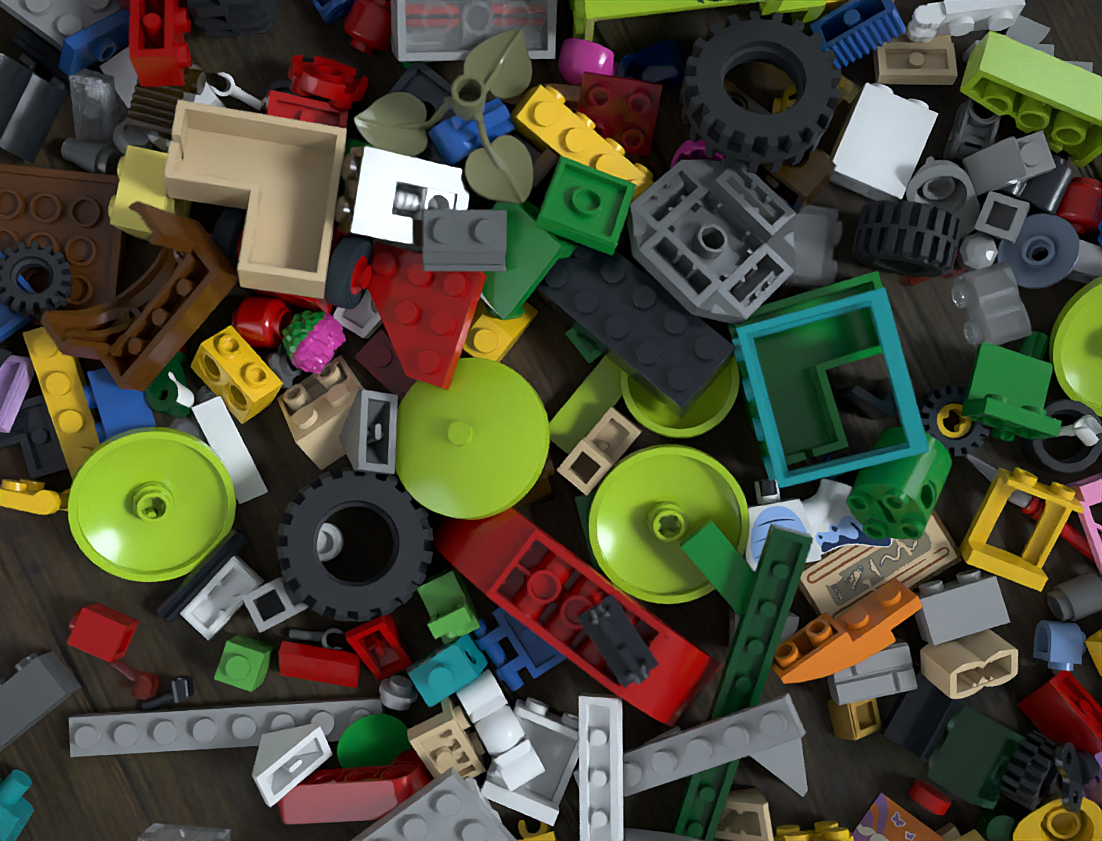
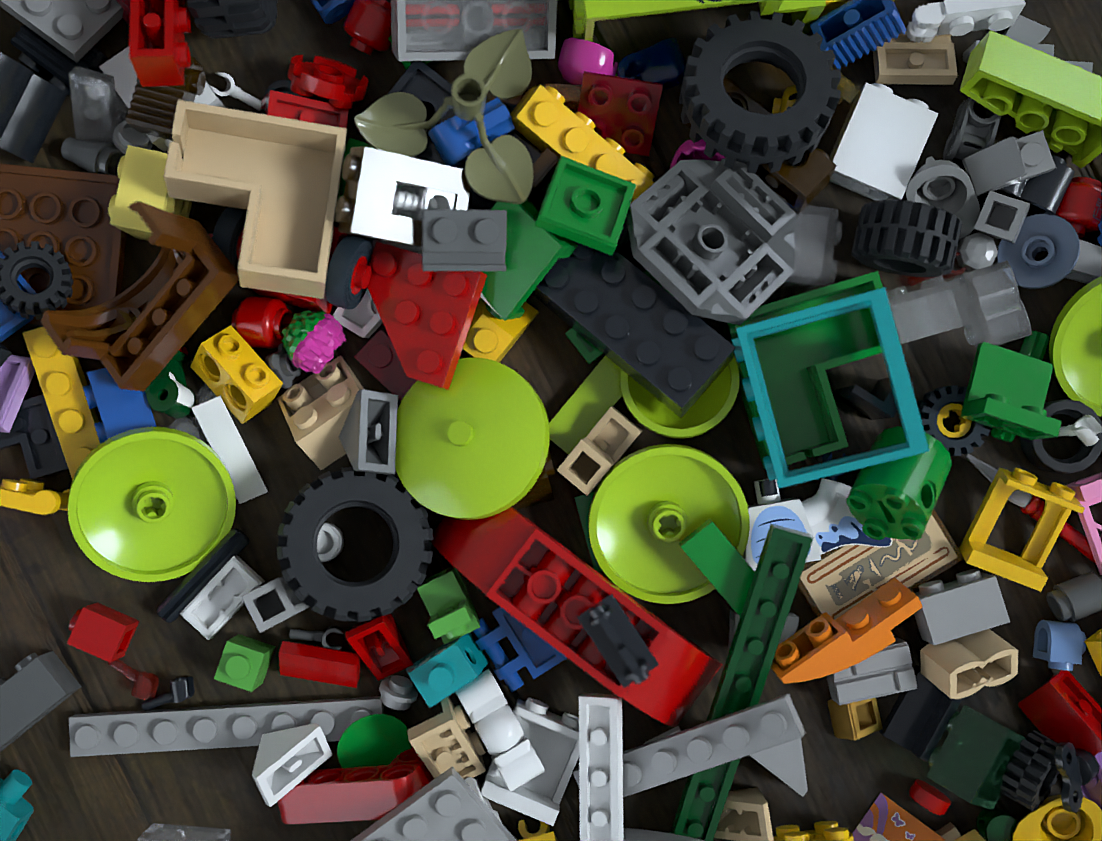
blue plate [59,9,130,77] -> none
none -> clear brick [886,276,972,344]

